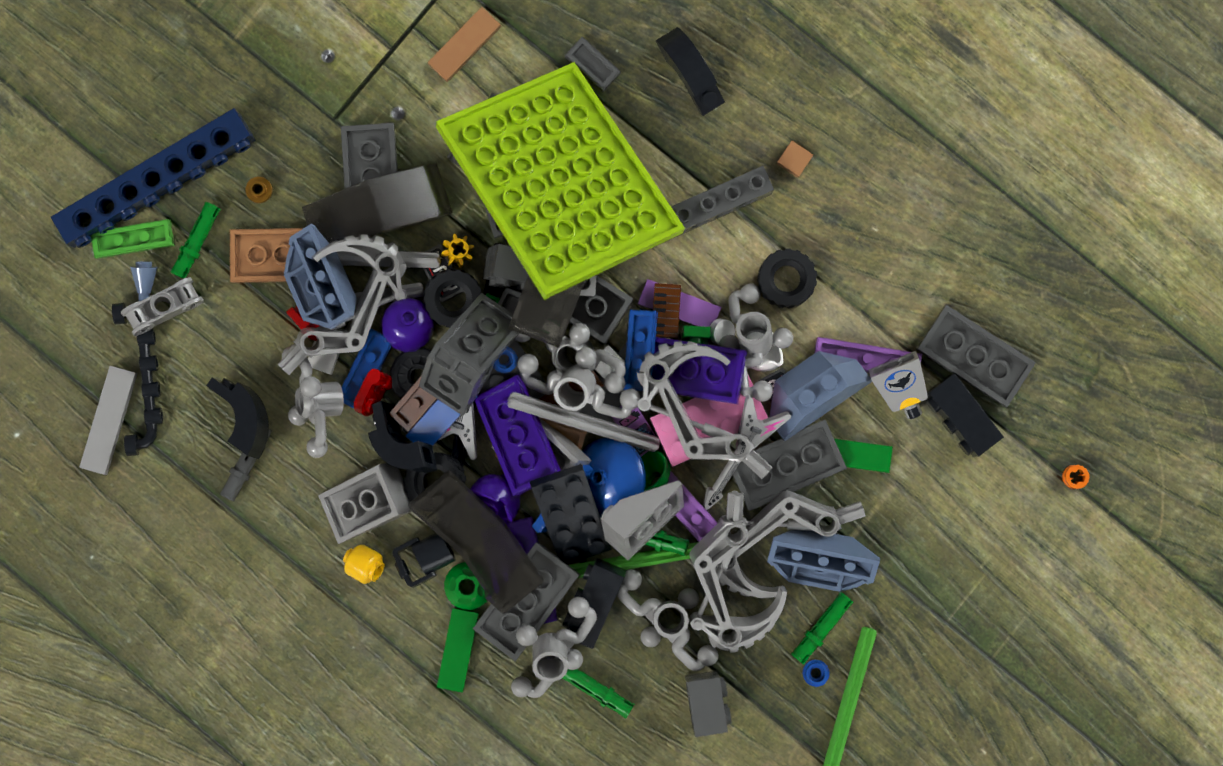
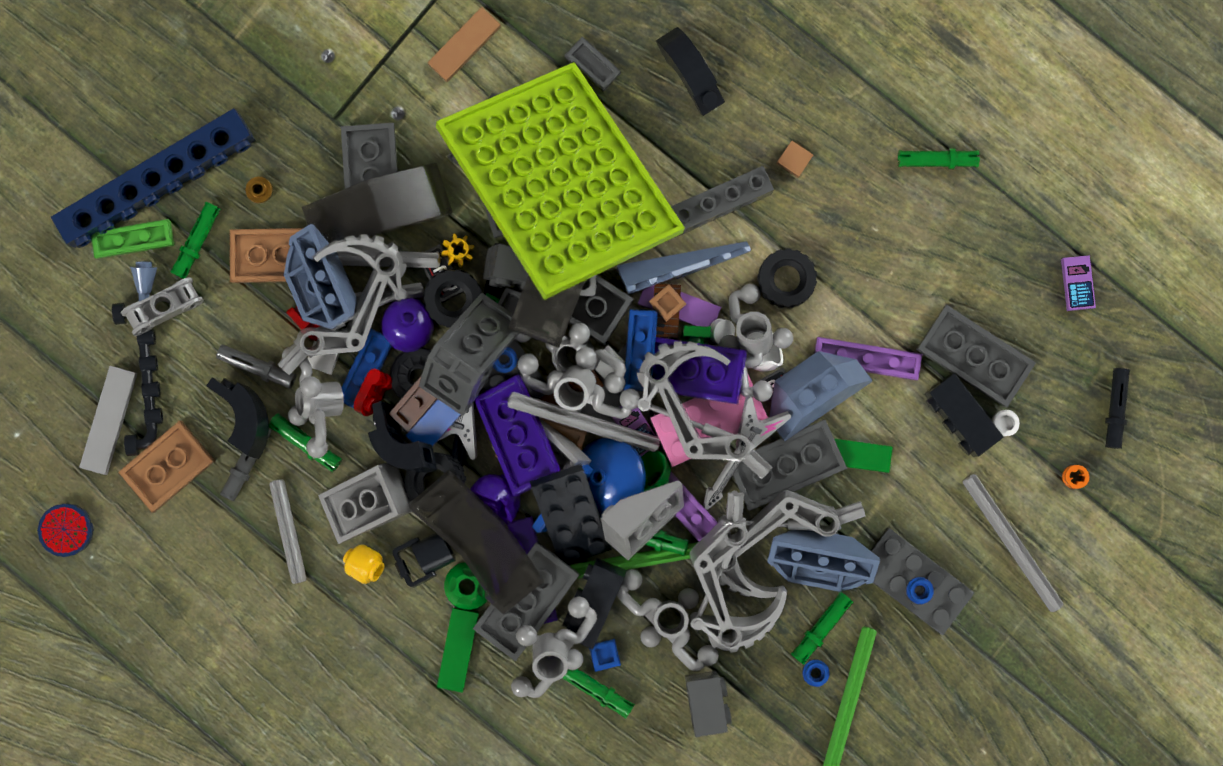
light grey torso [869,351,928,419] -> none
none -> tile [37,503,94,557]
none -> medium nougat tile [118,420,215,513]
none -> dark grey pin [216,344,297,389]
none -> green pin [269,413,343,473]
none -> light grey axle [269,479,307,584]
none -> blue tile [589,638,621,672]
none -> sand blue wedge [617,241,751,295]
none -> medium nougat tile [649,284,686,322]
none -> dark grey plate [870,528,975,635]
none -> green pin [898,148,980,169]
none -> blue plate [906,577,934,604]
none -> light grey axle [962,474,1064,612]
none -> white tile [991,410,1020,436]
none -> tile [1061,255,1096,311]
none -> black pin [1105,368,1130,449]

